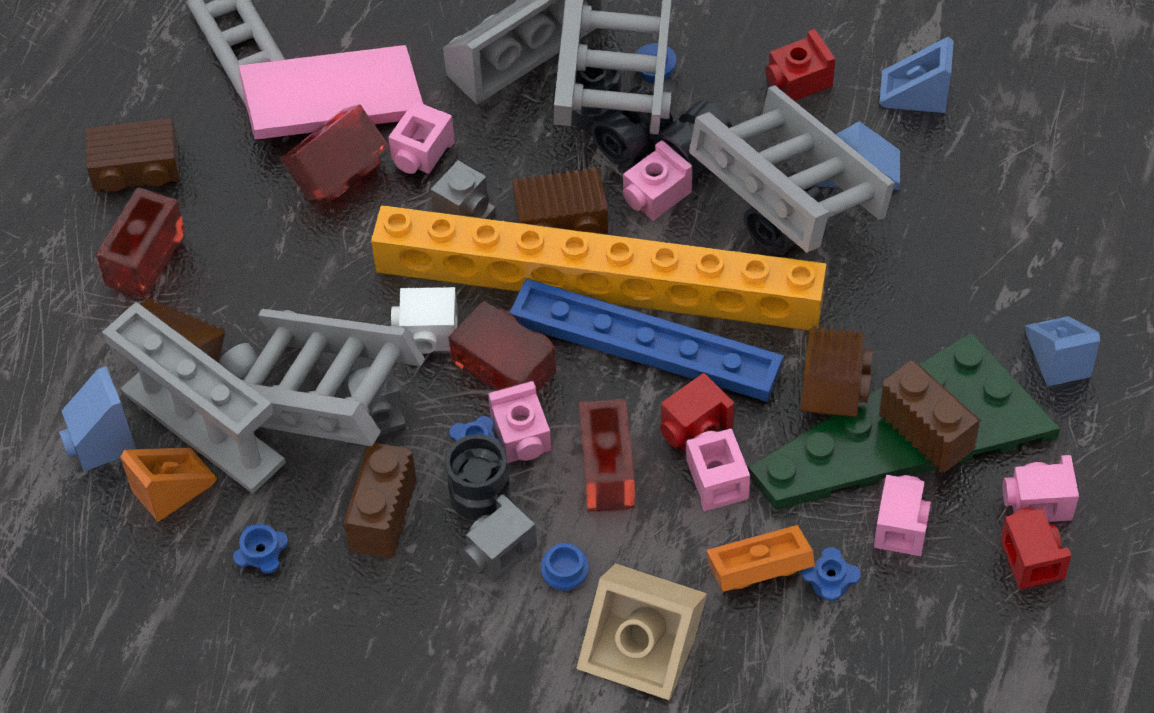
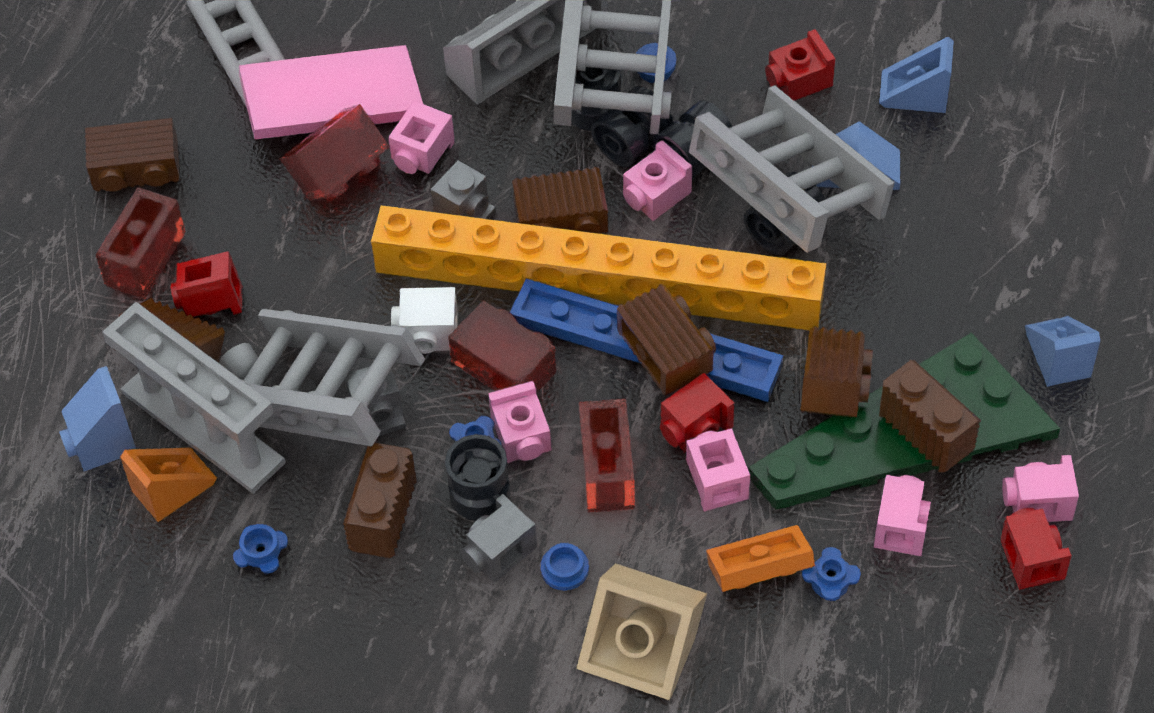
none -> red brick [171,251,243,317]
none -> reddish brown brick [617,284,716,395]

